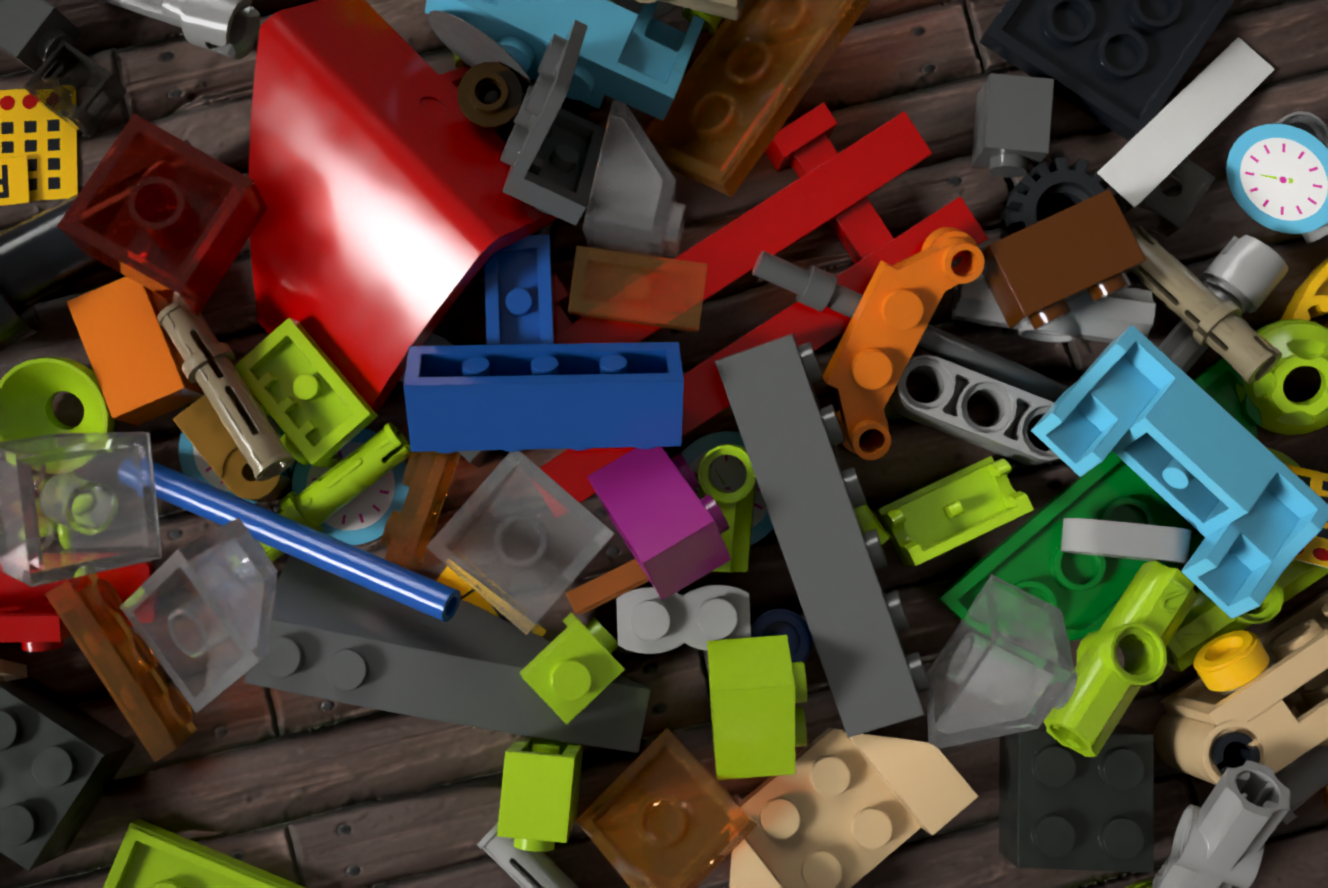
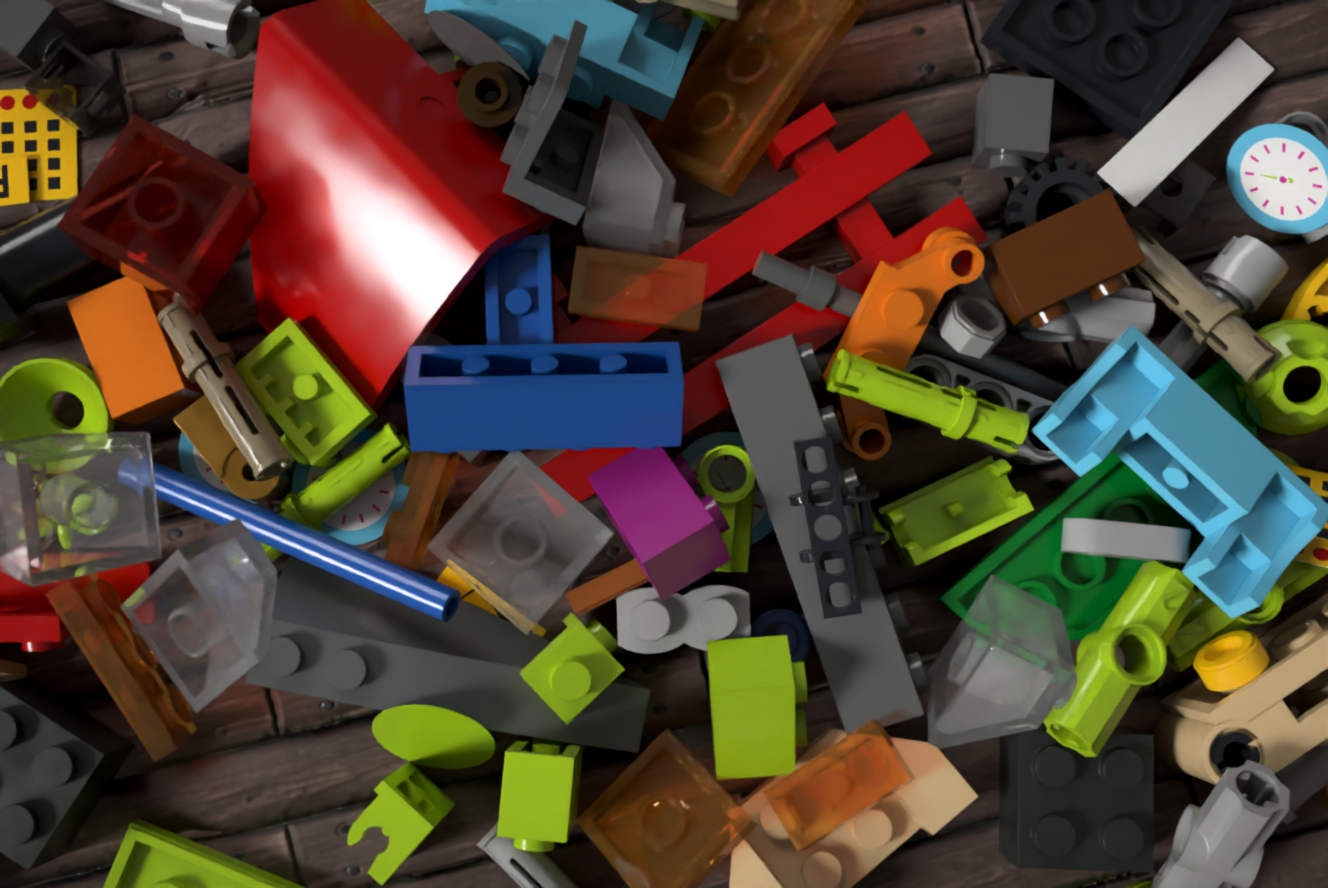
none -> lime hinge [347,761,456,886]
none -> lime sticker [372,704,496,769]
none -> clear orange plate [764,719,916,852]
none -> black piece [789,434,887,619]
none -> lime pin [827,349,1029,454]
none -> light grey tile [937,293,1006,359]

